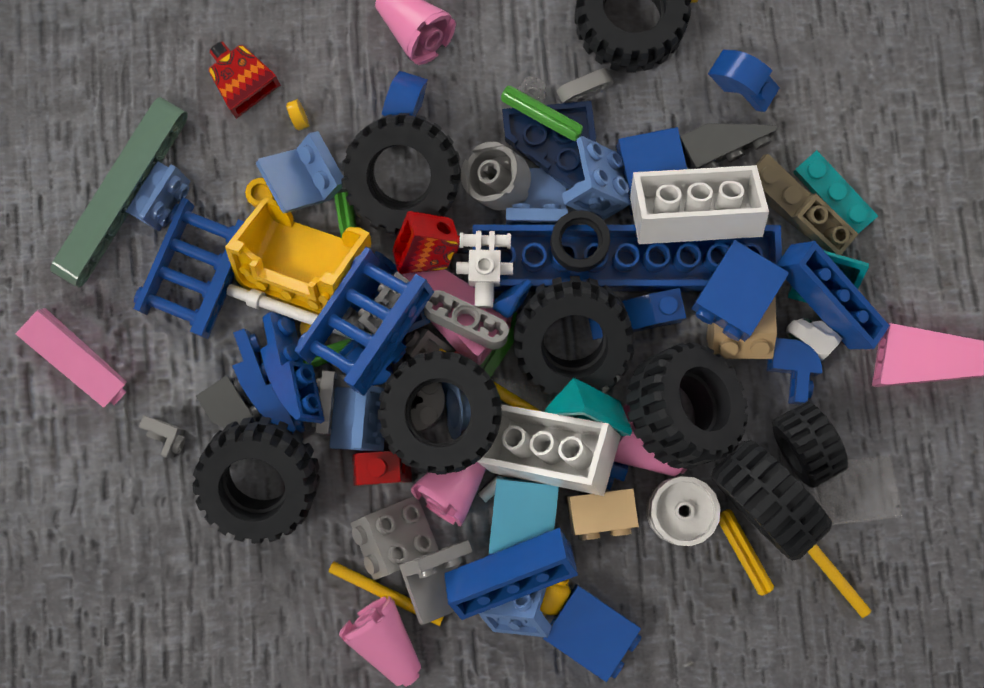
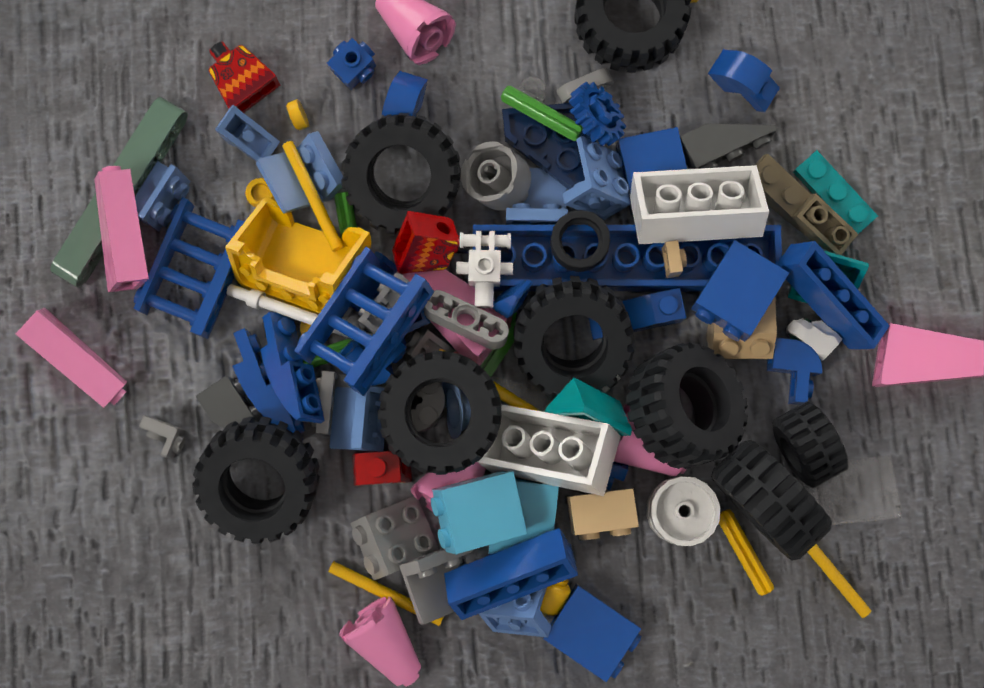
none -> bright pink slope [94,166,149,293]
none -> medium blue slope [215,105,280,162]
none -> yellow bar [282,141,344,252]
none -> blue brick [327,38,376,90]
none -> medium azure brick [431,471,527,554]
none -> blue gear [569,82,626,146]
none -> tan plate [662,240,687,278]

